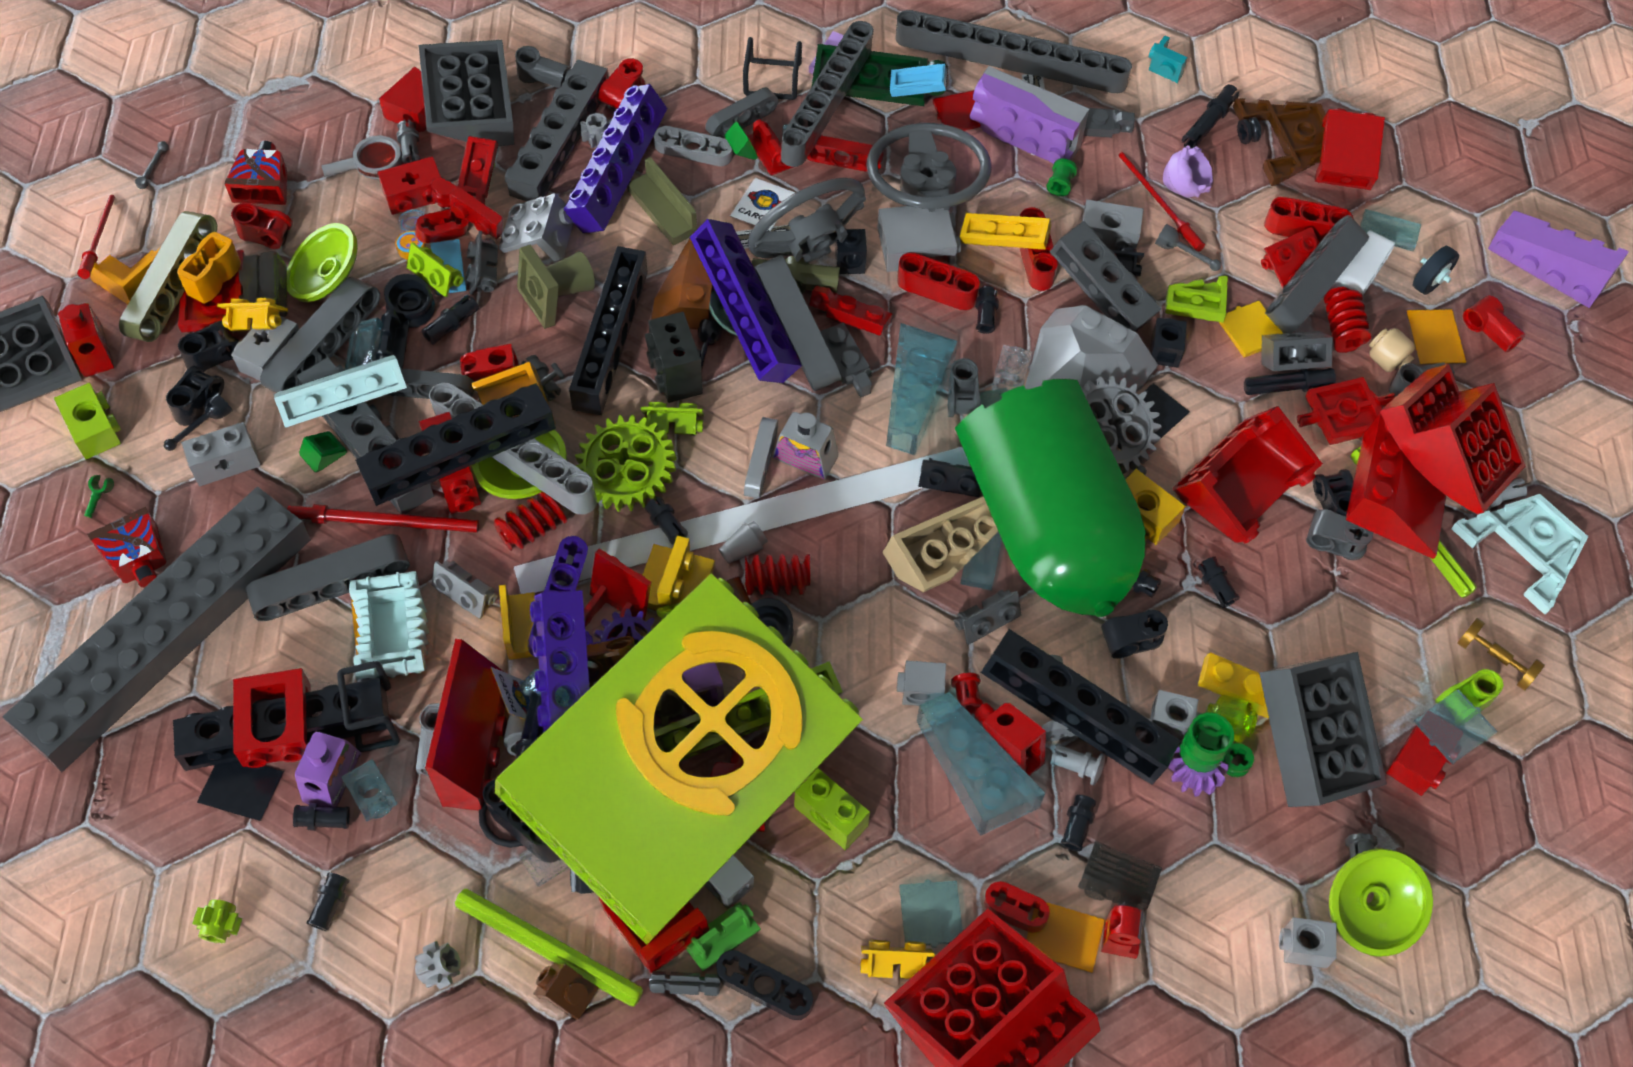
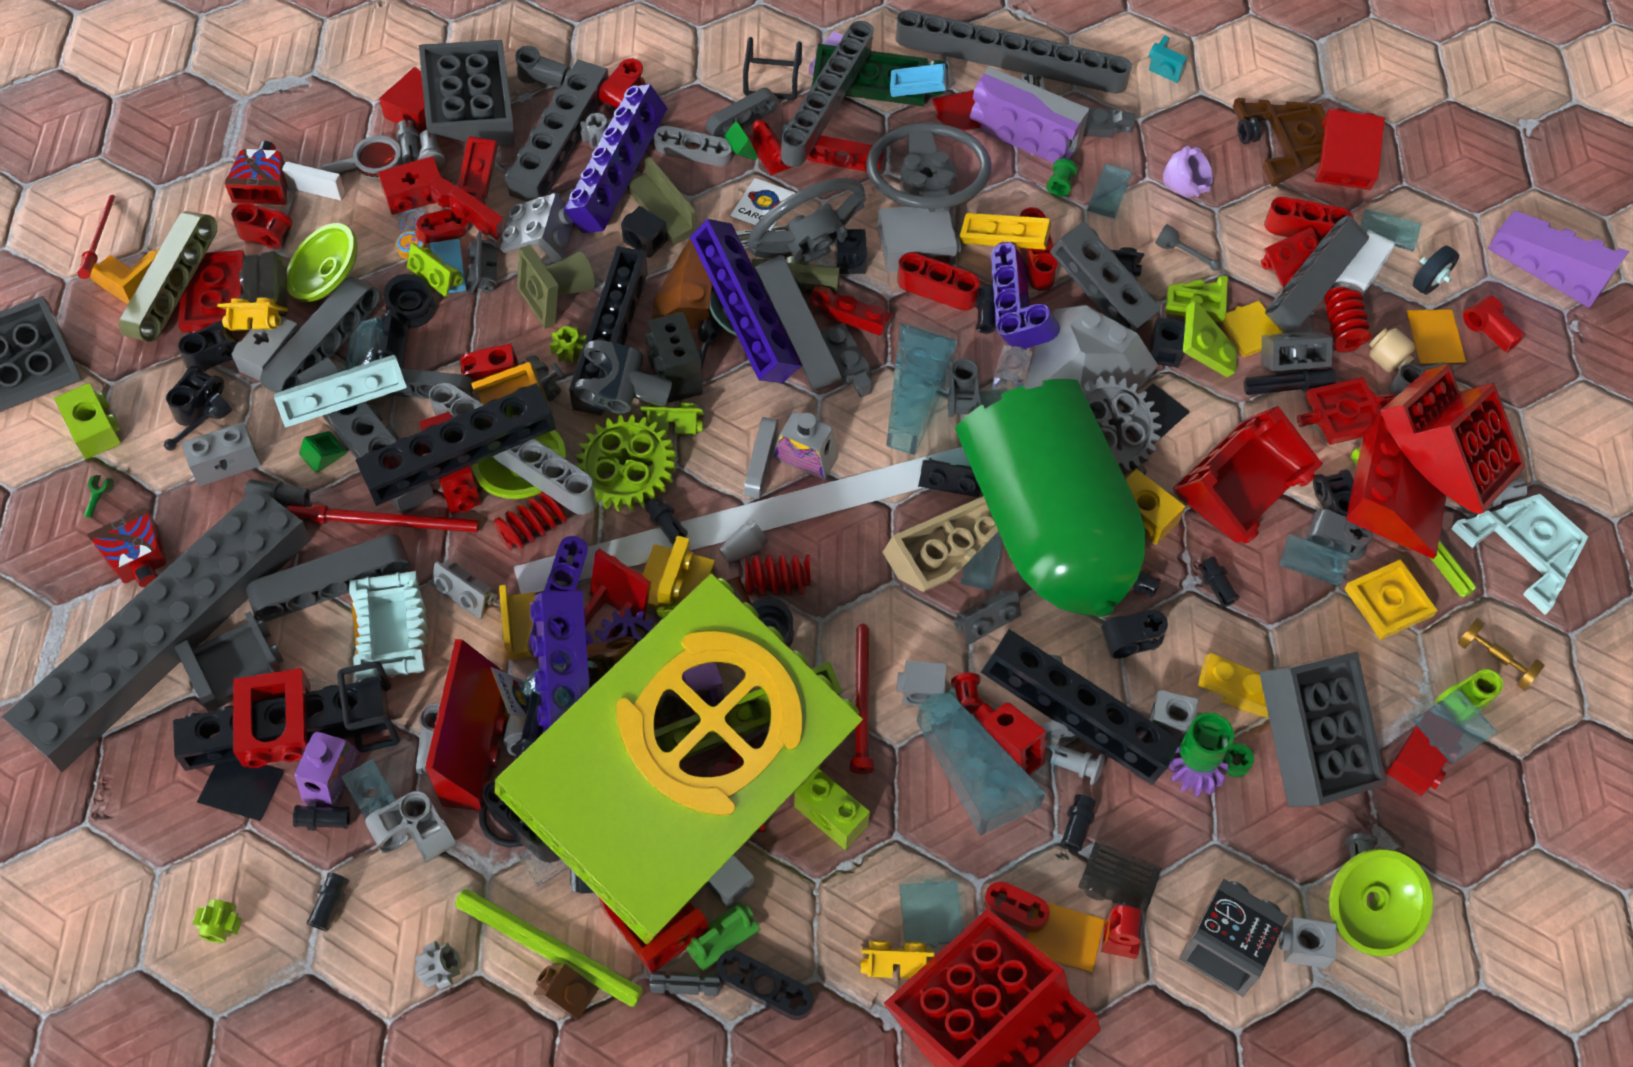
red torso [58,303,114,378] -> none
dark grey hinge [135,141,169,189] -> none
light orange brick [177,231,241,304] -> none
black pin [421,295,479,345] -> none
light grey brick [1082,199,1143,250] -> none
red piece [1119,152,1205,252] -> none
black pin [1182,84,1239,148] -> none
clear neon green head [1206,695,1258,743] -> none
none -> dark grey panel [174,611,284,713]
none -> dark grey axle [244,479,310,507]
none -> white tile [282,162,345,200]
none -> light grey piece [365,791,457,862]
none -> light grey pin [418,130,446,172]
none -> lime gear [549,325,586,363]
none -> dark grey connector [574,340,672,414]
none -> black brick [621,206,668,258]
none -> red bar [850,624,874,774]
none -> dark purple beam [991,242,1060,350]
none -> clear light blue tile [1087,164,1131,219]
none -> slope [1179,879,1288,997]
none -> lime wing [1183,301,1237,377]
none -> clear light blue tile [1278,535,1350,587]
none -> yellow plate [1344,559,1438,641]

